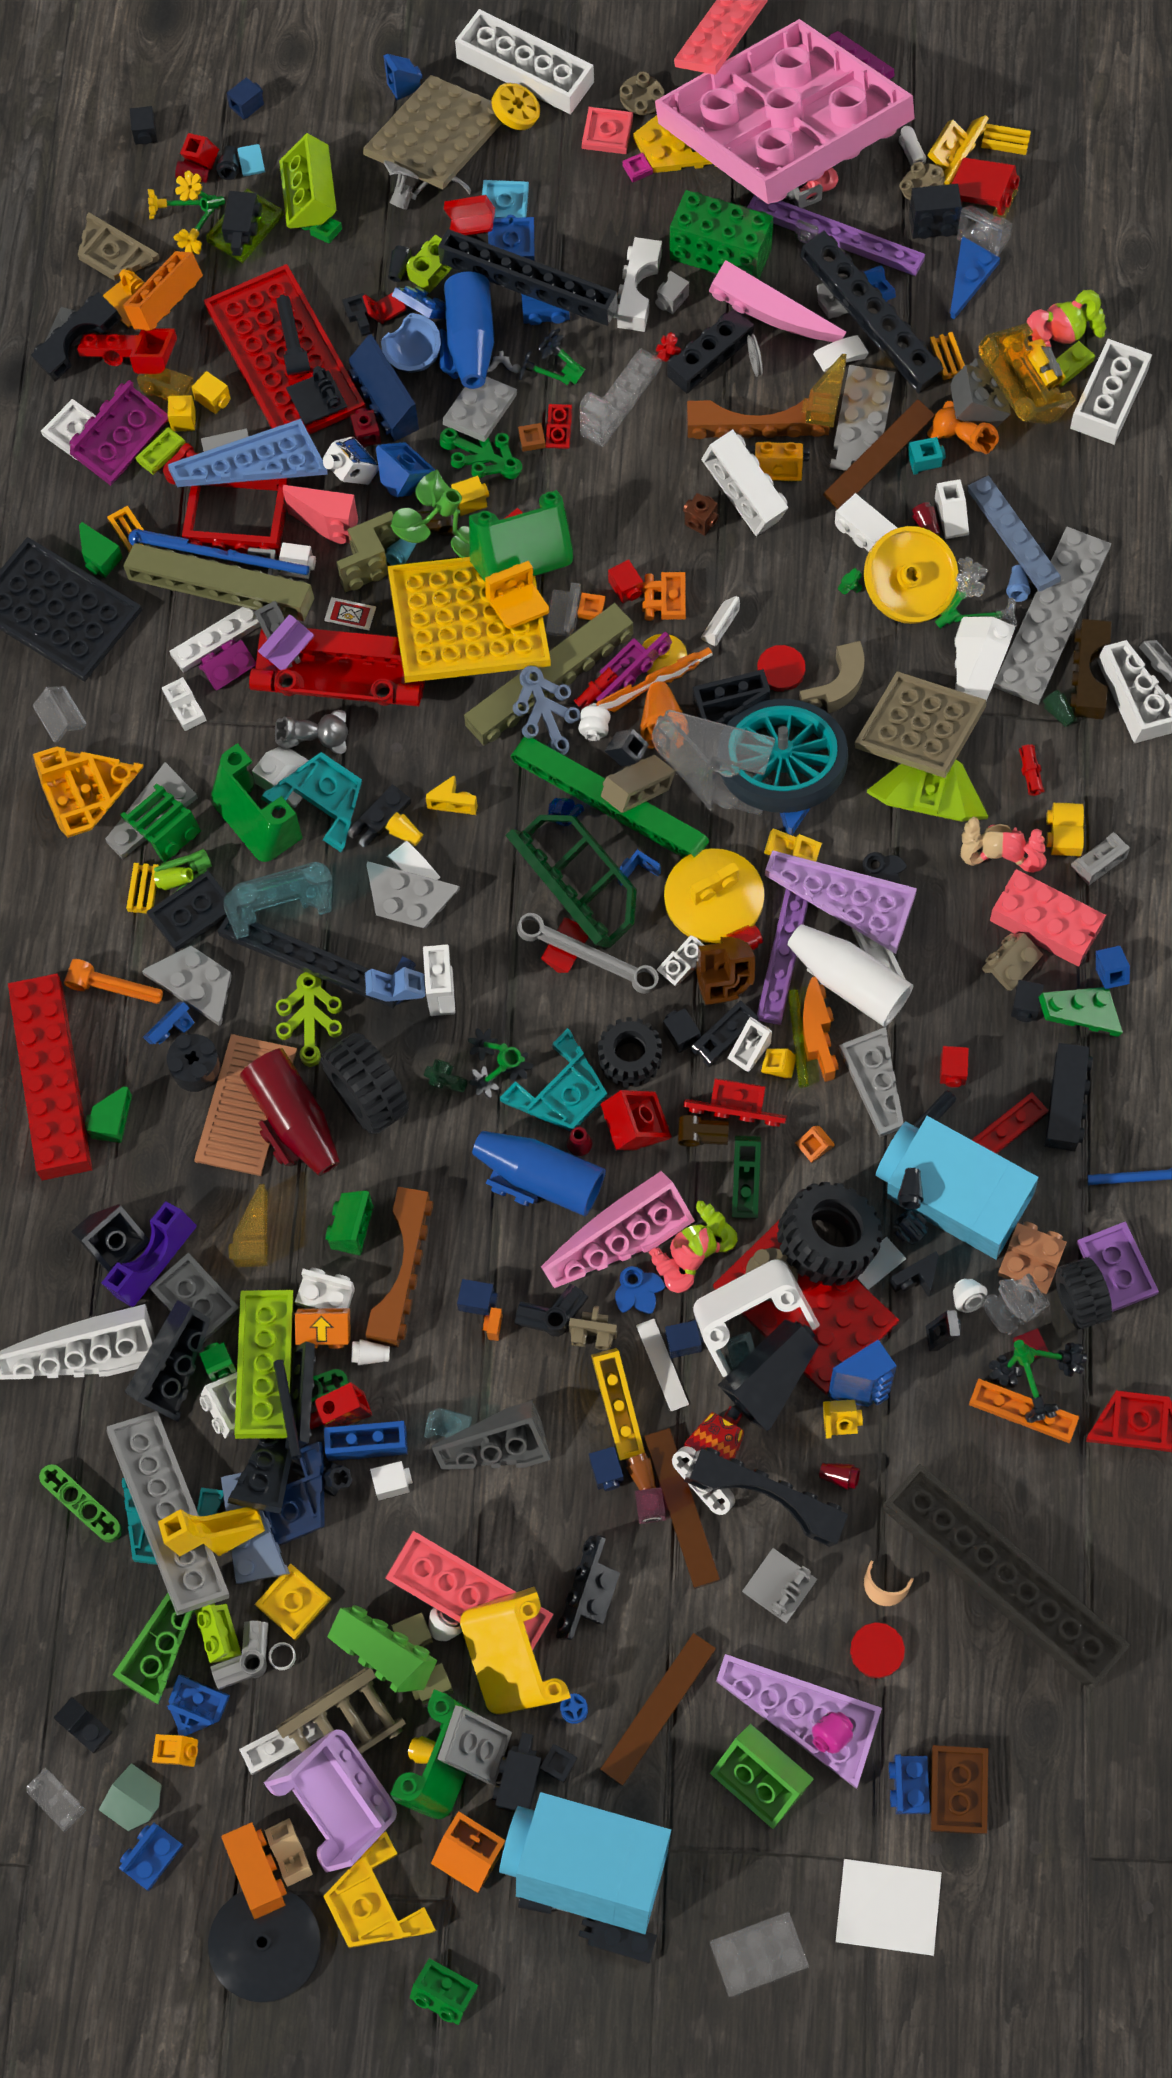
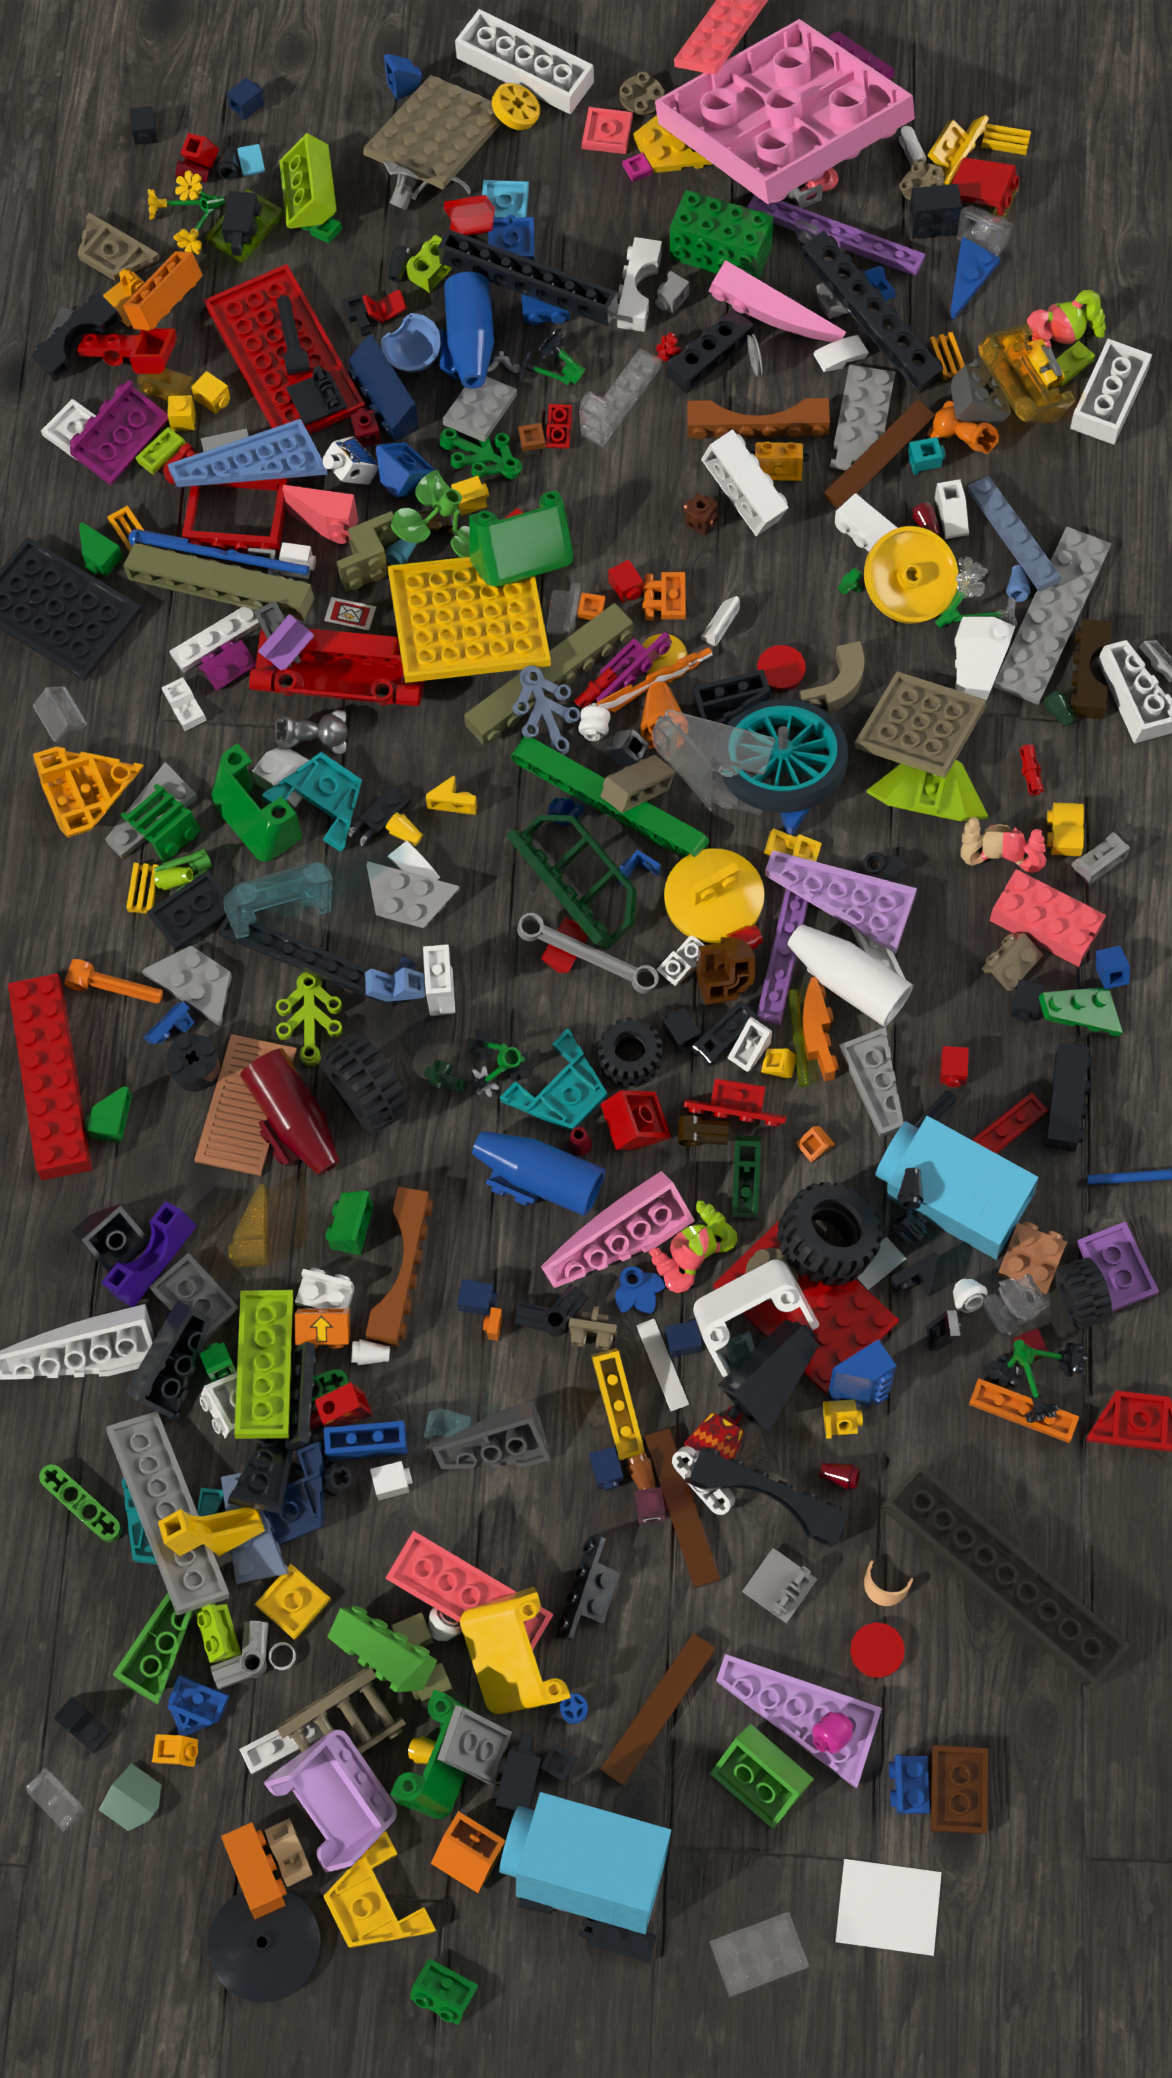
blue bracket [119,1823,184,1891] -> none
black piece [273,1360,302,1460] -> none
blue plate [392,286,446,319] -> none
light orange bracket [485,561,549,629] -> none
clear yellow slope [802,354,847,427] -> none

